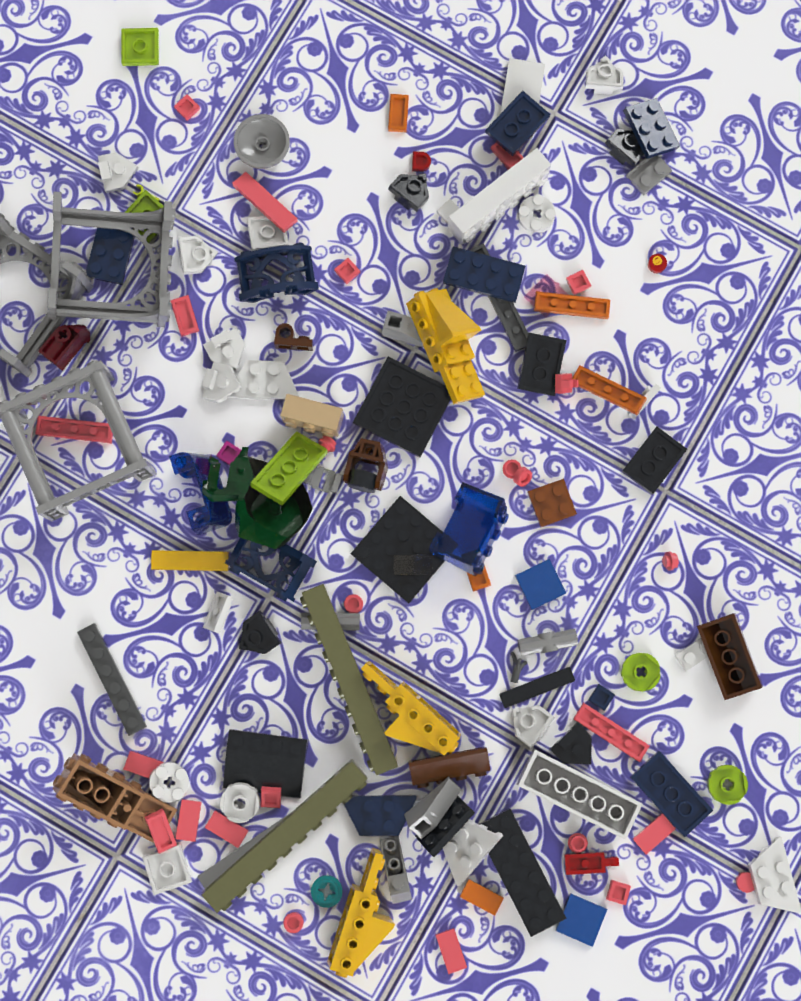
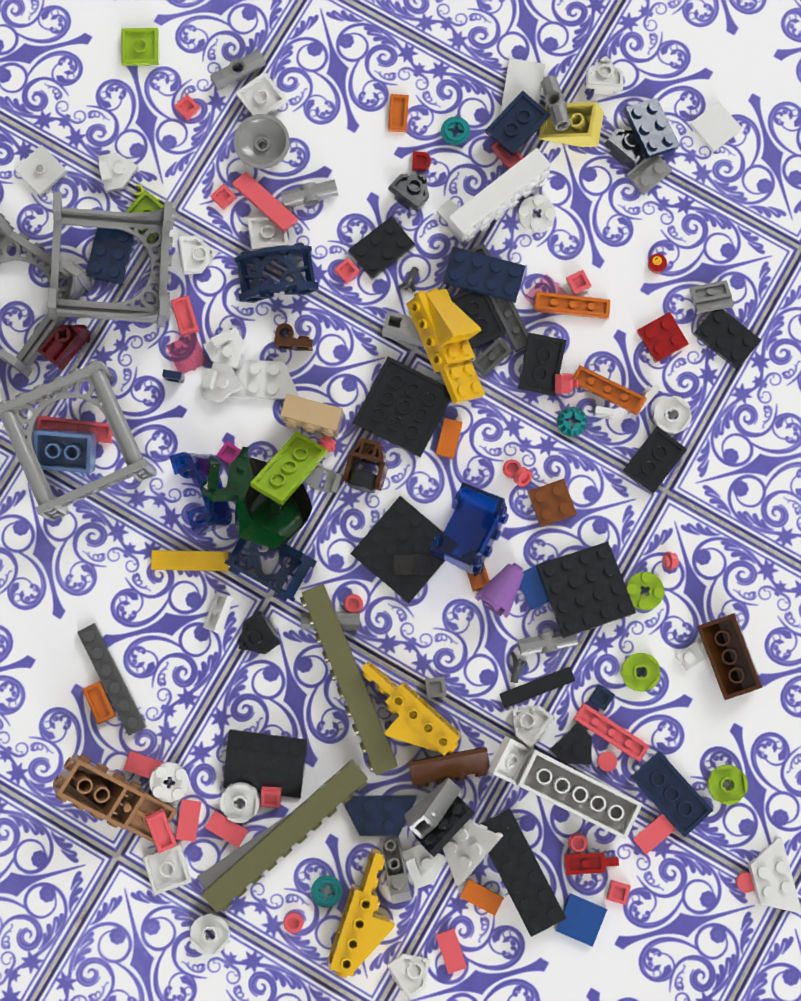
none -> white plate [14,145,68,197]
none -> medium blue brick [33,428,97,473]
none -> orange tile [82,681,116,725]
none -> dark blue tile [162,369,185,383]
none -> clear pink piece [166,333,208,374]
none -> white plate [190,913,231,955]
none -> light grey piece [210,50,266,91]
none -> coral tile [210,183,237,211]
none -> white plate [235,72,287,116]
none -> light grey piece [280,179,339,209]
none -> black plate [348,216,415,280]
none -> white plate [386,953,431,1000]
none -> dark grey bar [398,267,419,292]
none -> white plate [402,844,446,889]
none -> light grey plate [425,677,447,698]
none -> orange tile [435,418,463,460]
none -> teal gear [441,116,470,146]
none -> black plate [450,290,506,350]
none -> dark grey plate [472,338,512,378]
none -> medium lavender cone [474,563,524,618]
none -> white plate [488,736,533,785]
none -> black plate [536,541,636,638]
none -> light yellow slope [539,102,604,147]
none -> light grey piece [541,75,571,131]
none -> teal gear [557,406,587,437]
none -> white tile [593,406,615,420]
none -> coral tile [597,751,617,771]
none -> lime plate [626,572,665,610]
none -> red plate [636,312,689,363]
none -> white plate [652,396,692,435]
none -> white tile [689,101,743,153]
none -> light grey plate [689,280,734,314]
none -> black plate [693,309,761,370]

